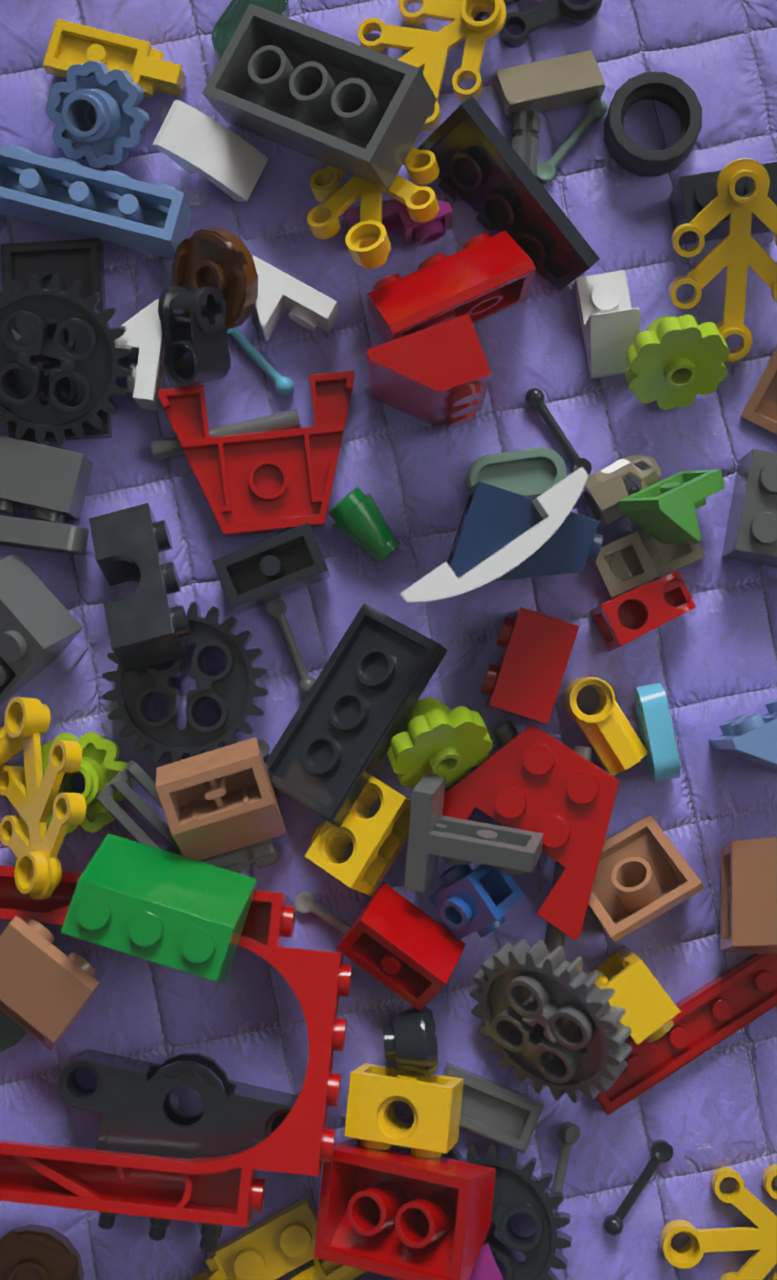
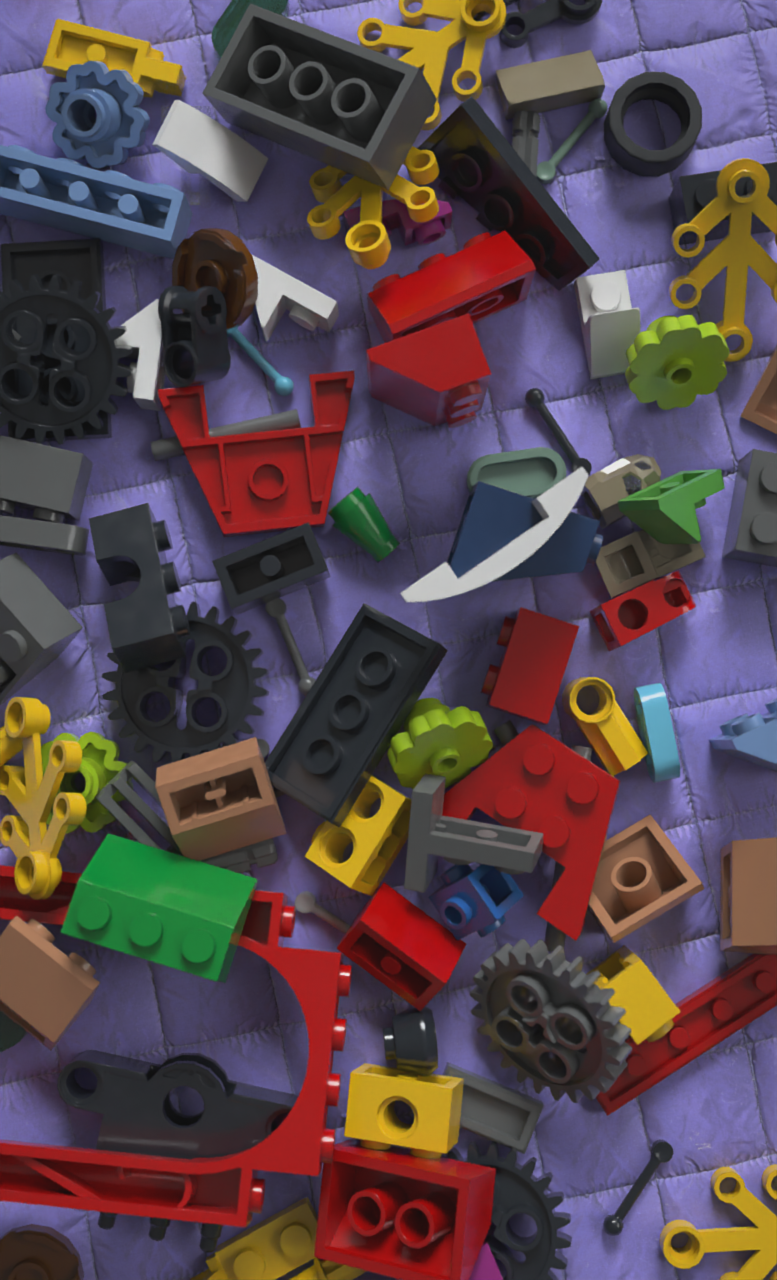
dark grey hinge [551,1121,580,1212] -> none

